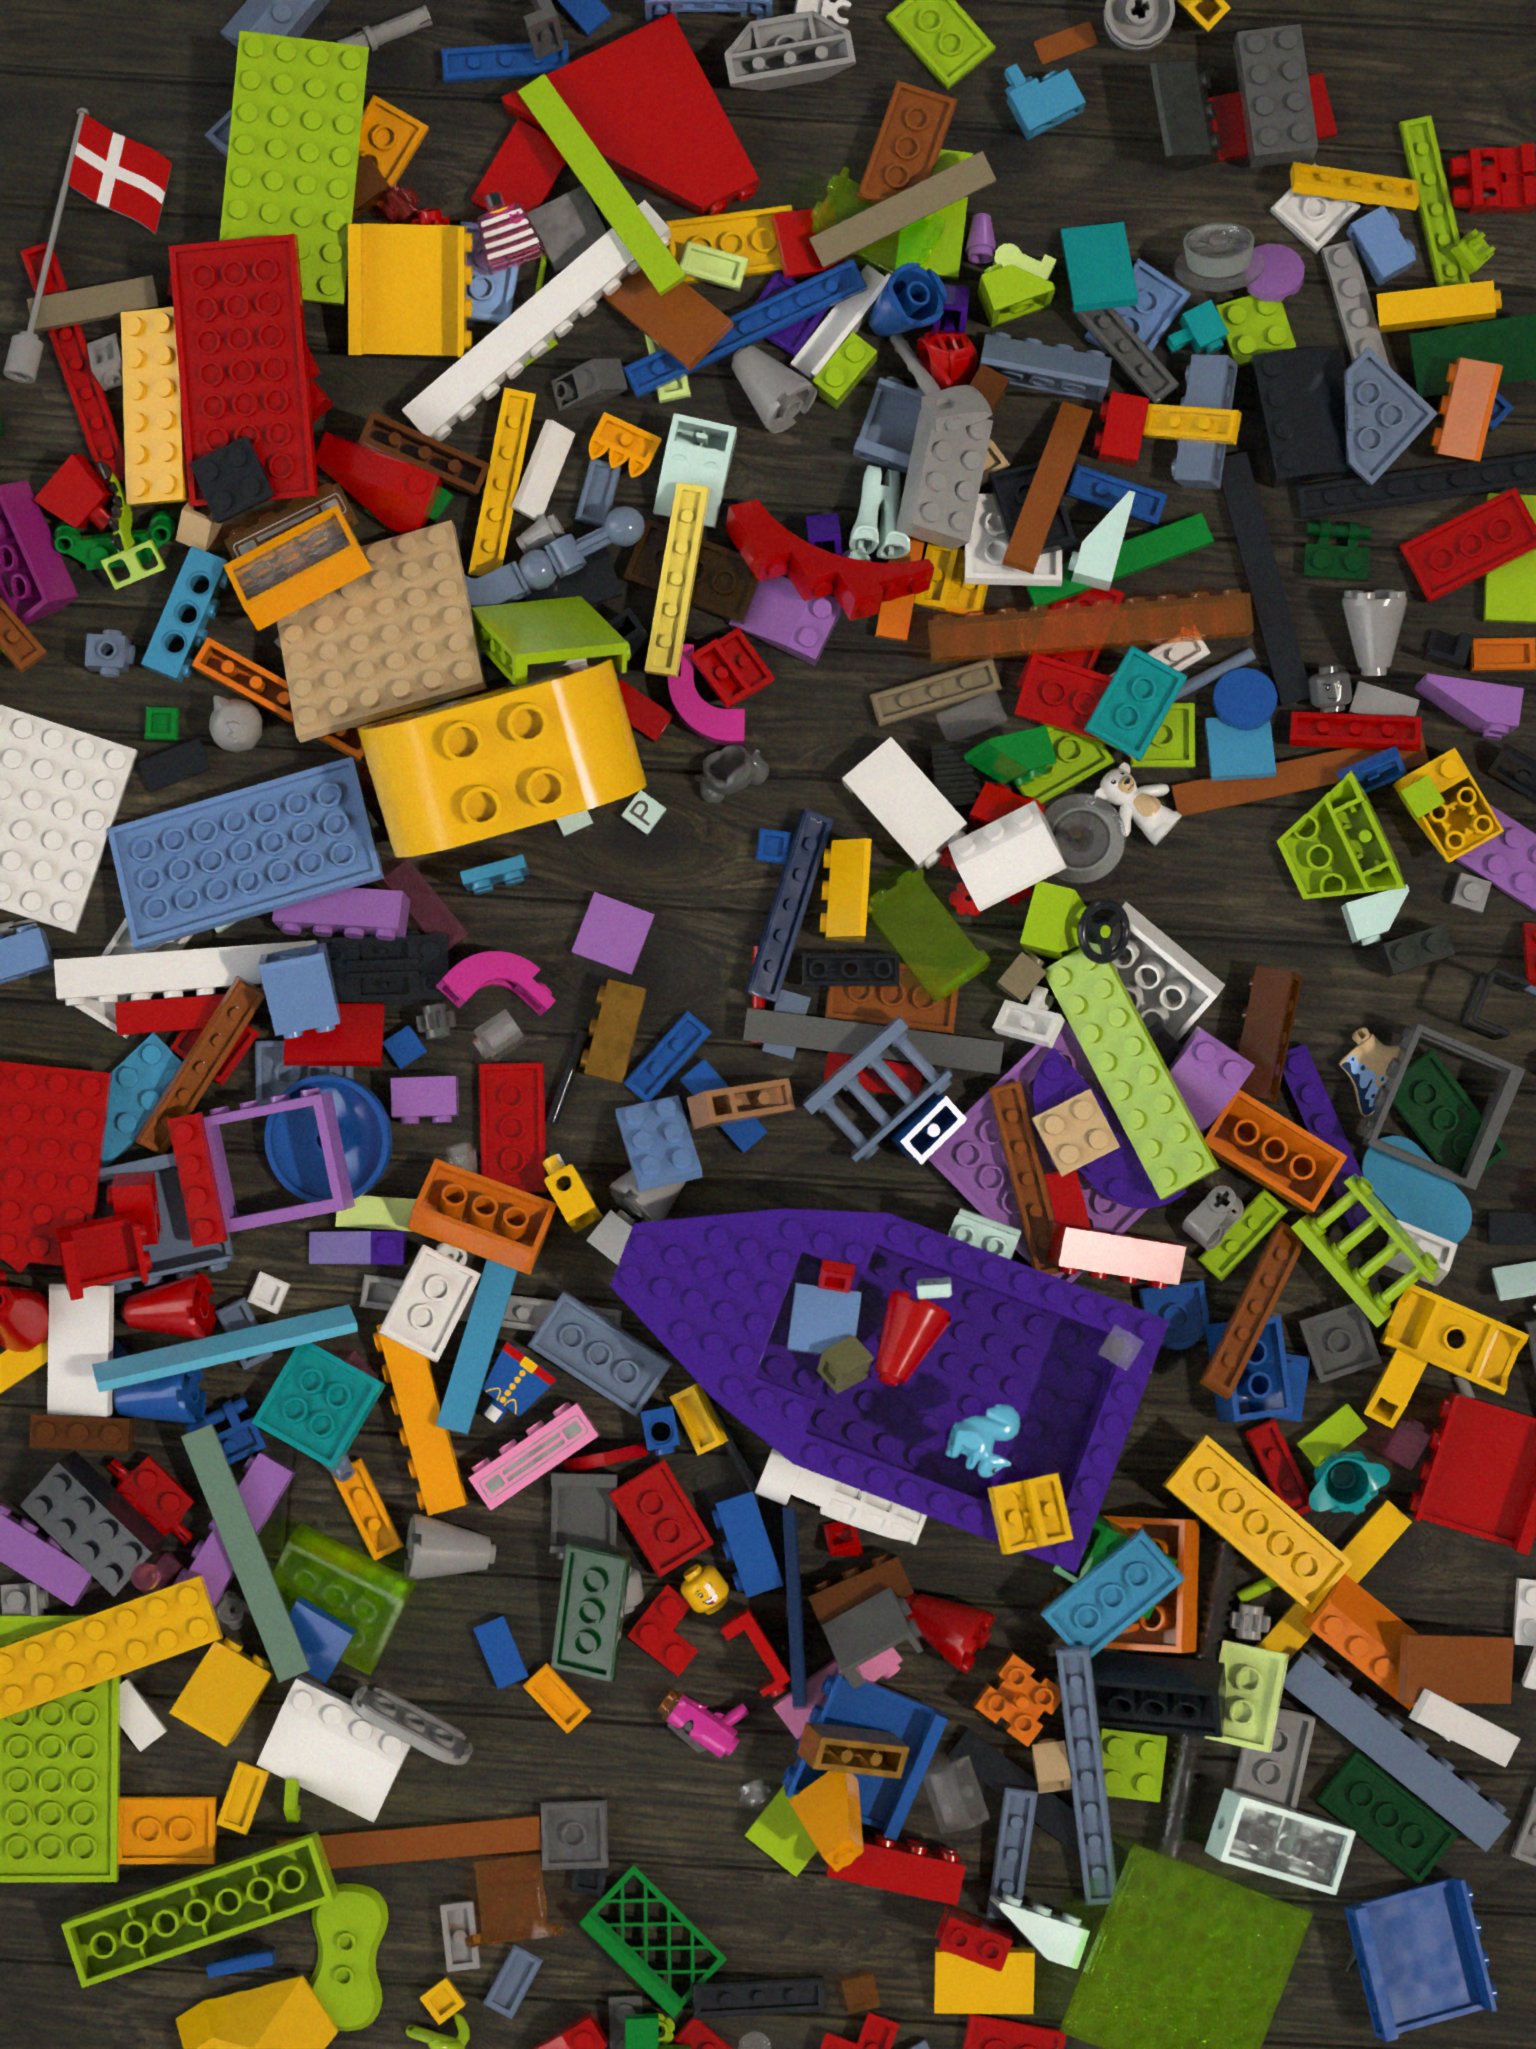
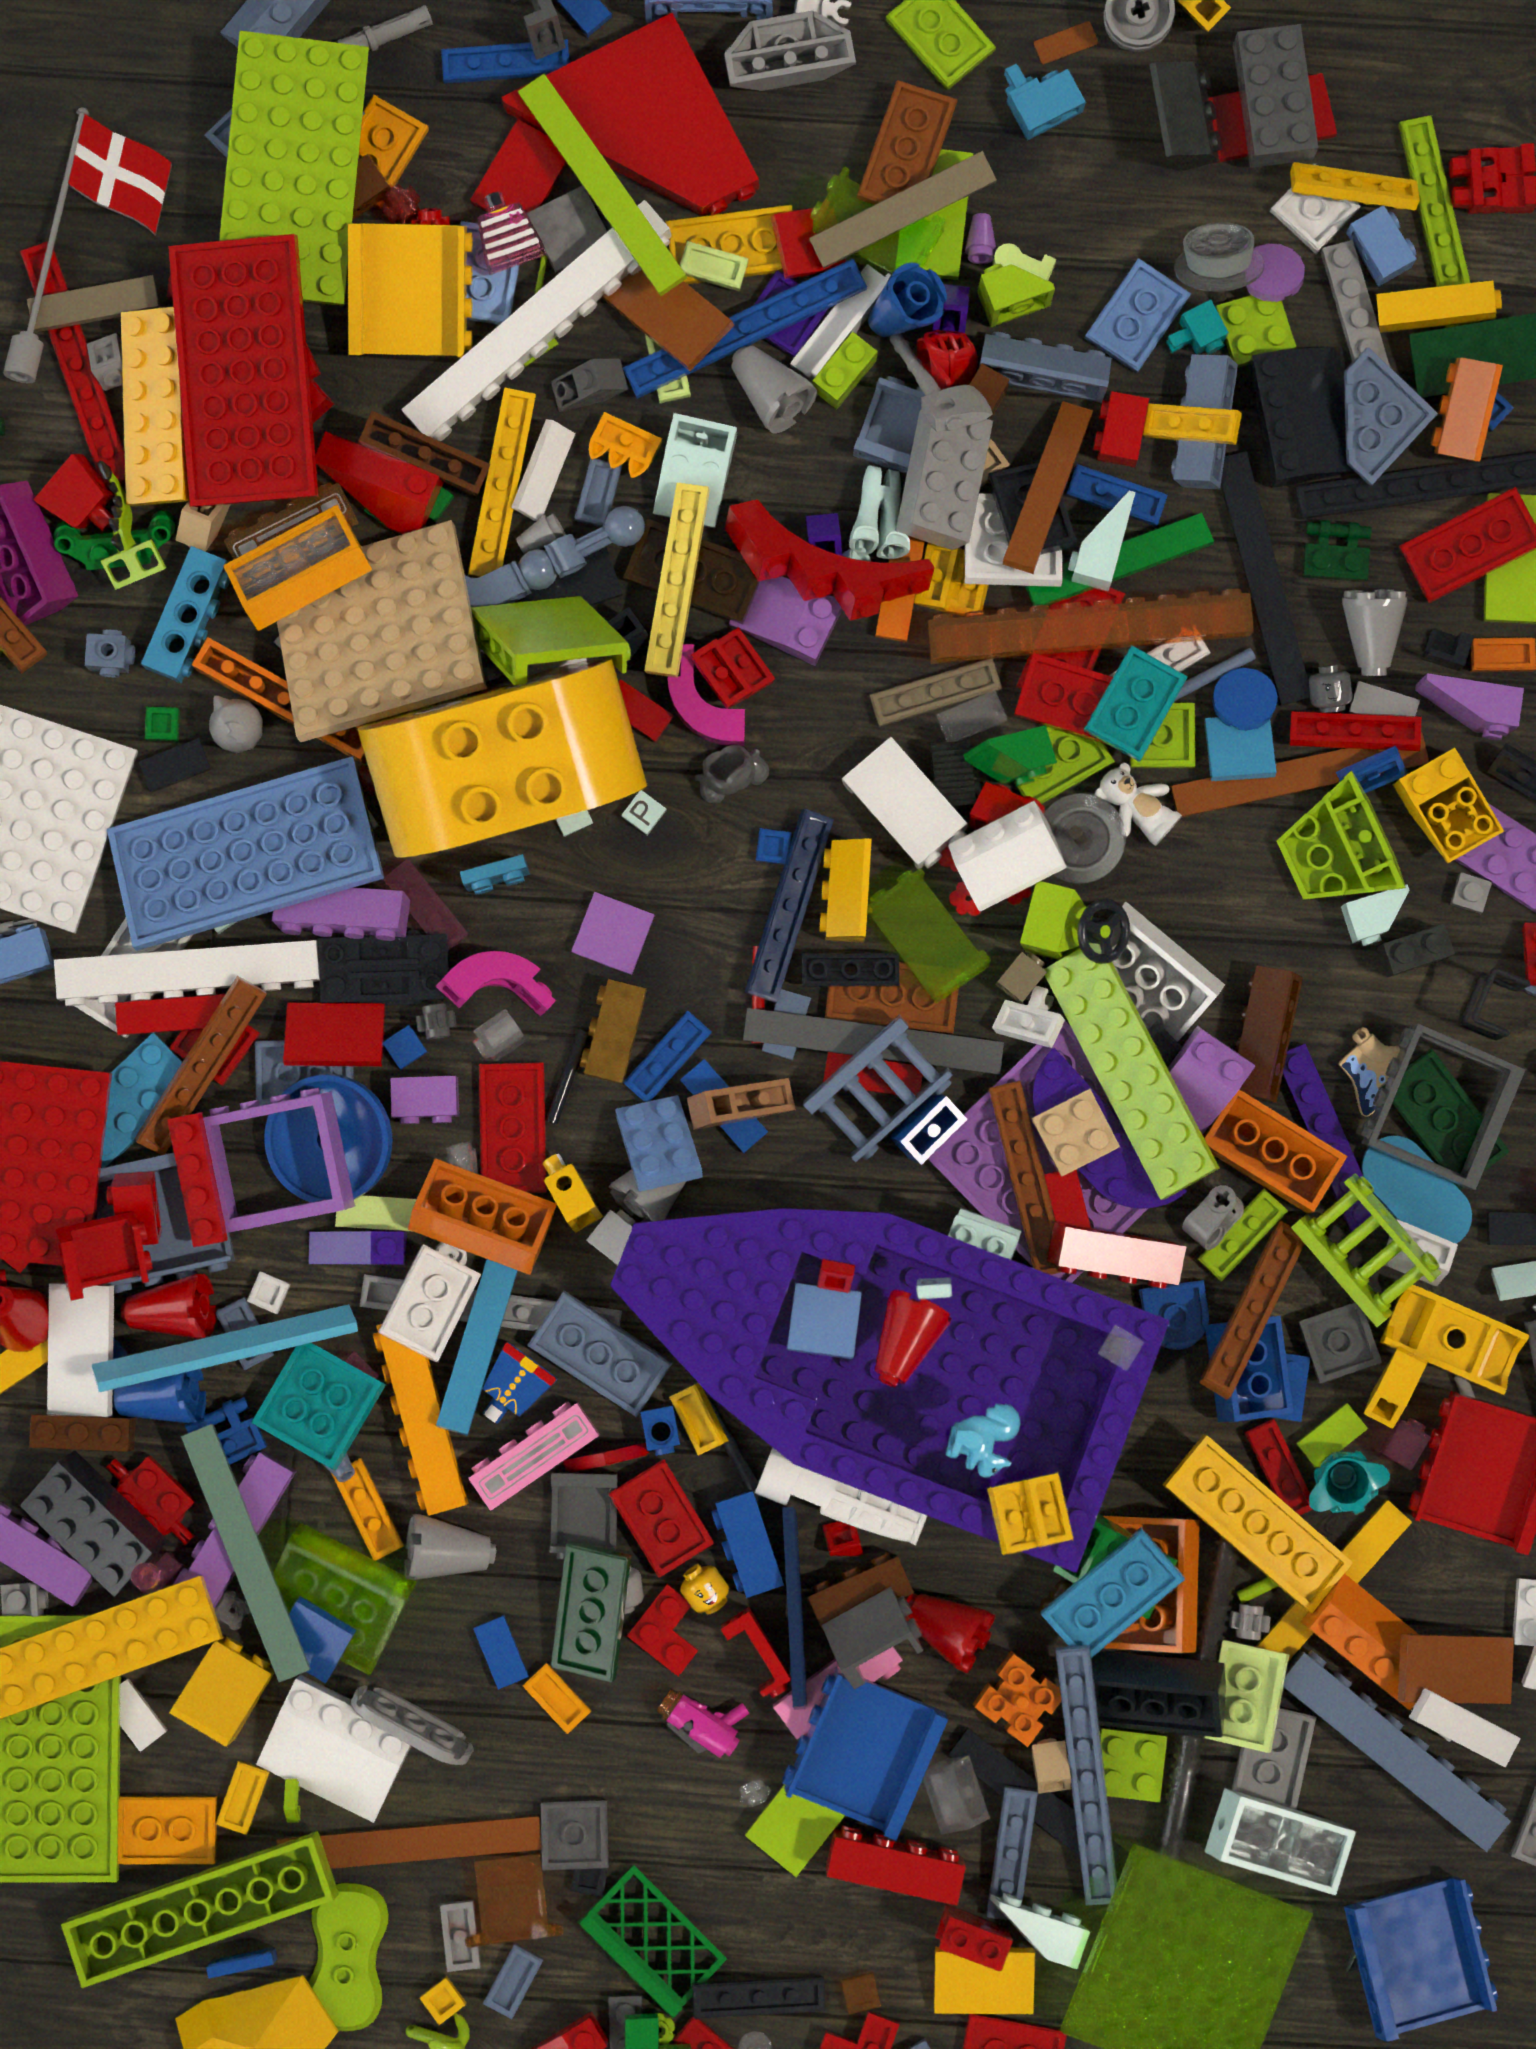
black plate [190,436,277,524] -> none
medium blue slope [258,942,341,1039] -> none
light orange slope [789,1771,864,1872] -> none
pearl gold brick [797,1722,910,1779] -> none
olive panel [817,1335,874,1394] -> none
teal tile [1060,222,1138,312] -> none
dark grey tile [1071,307,1179,404] -> none
dark green tile [1315,1748,1460,1885] -> none
lime tile [1399,775,1445,820] -> none
lime tile [1450,228,1495,275] -> none

